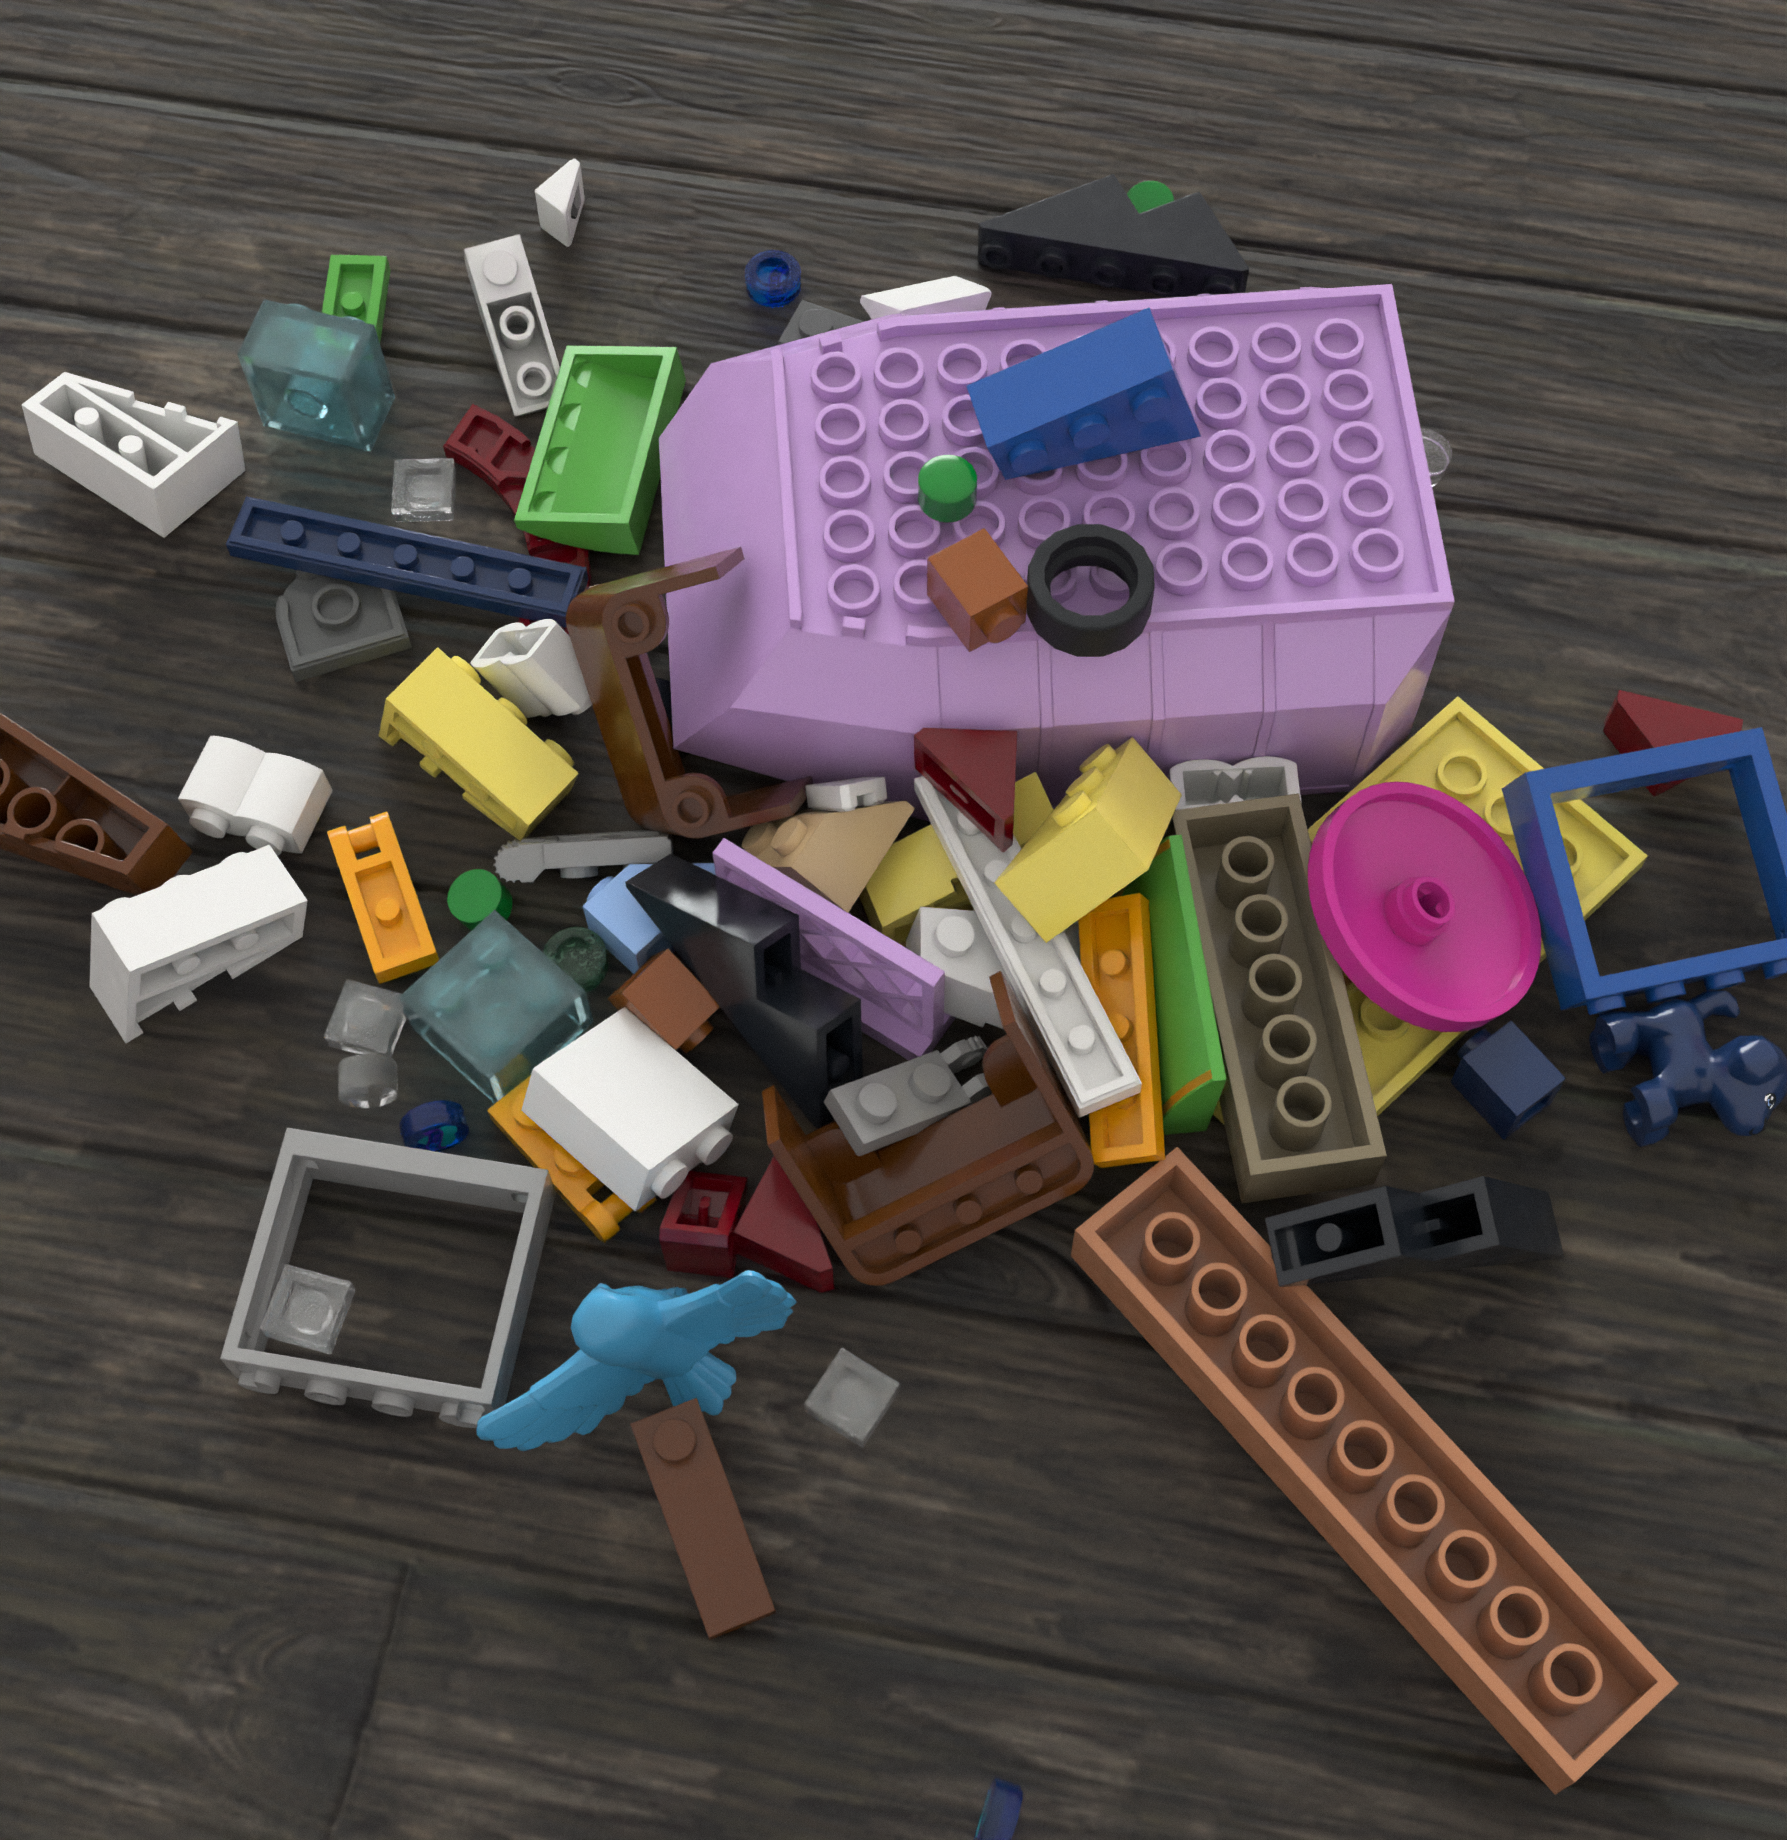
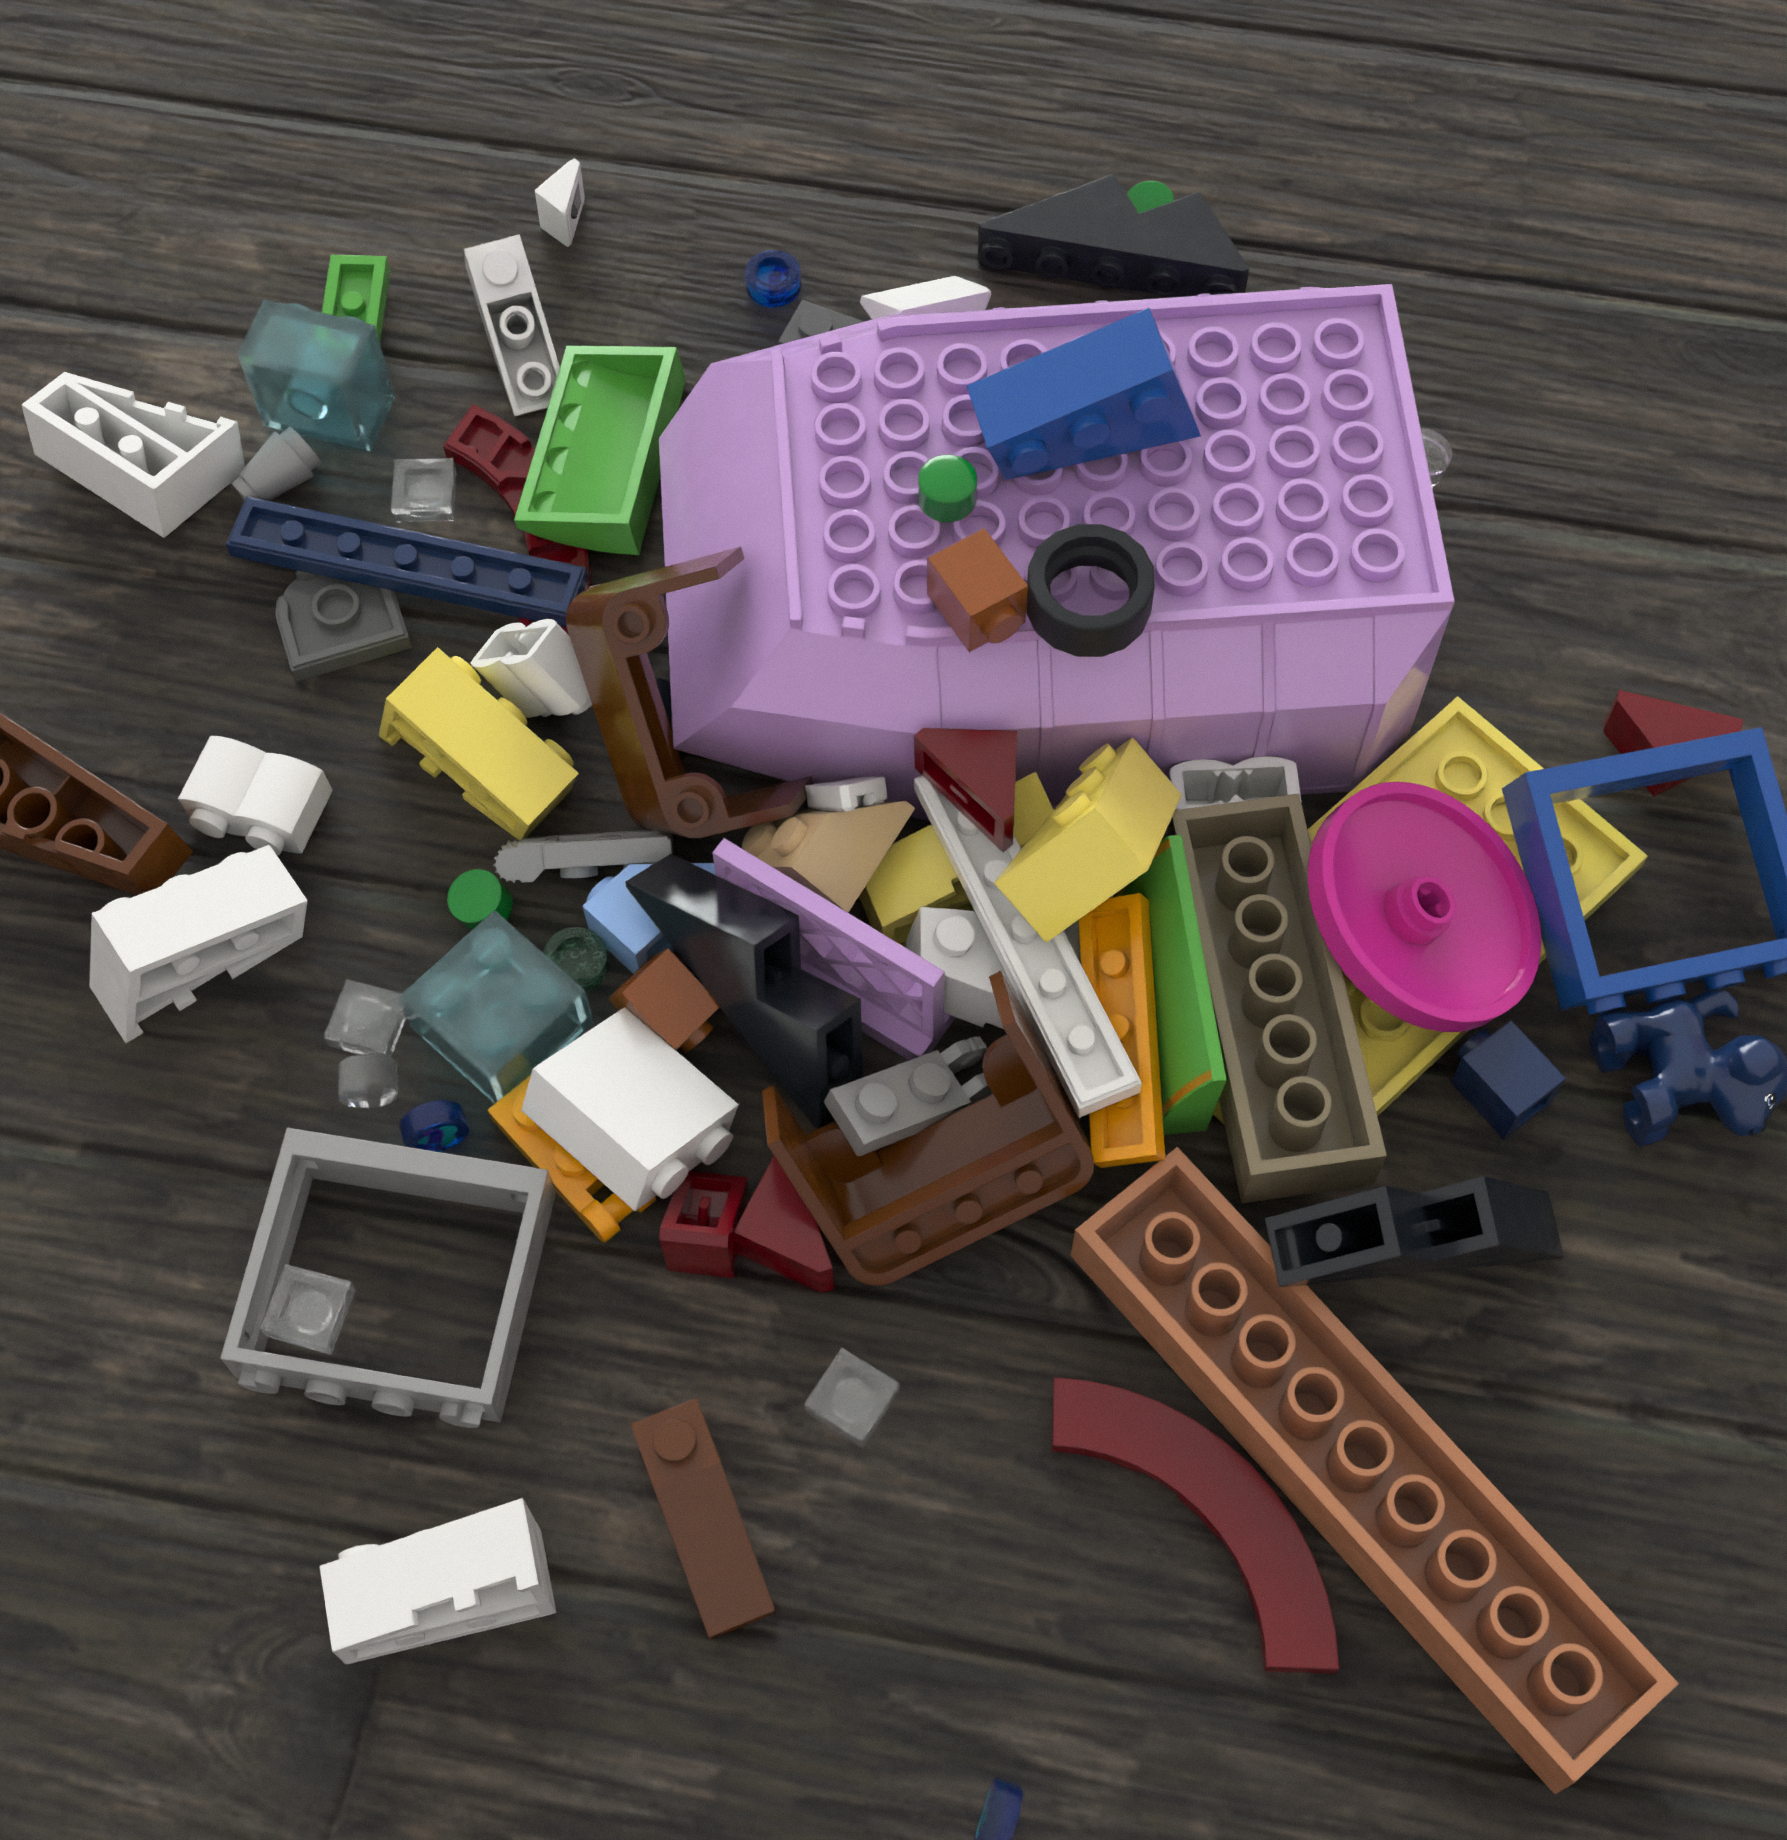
light orange plate [327,811,440,984] -> none
dark azure animal [477,1270,797,1451] -> none
none -> light grey cone [231,426,321,501]
none -> white wedge [320,1498,556,1665]
none -> dark red tile [1052,1377,1339,1674]

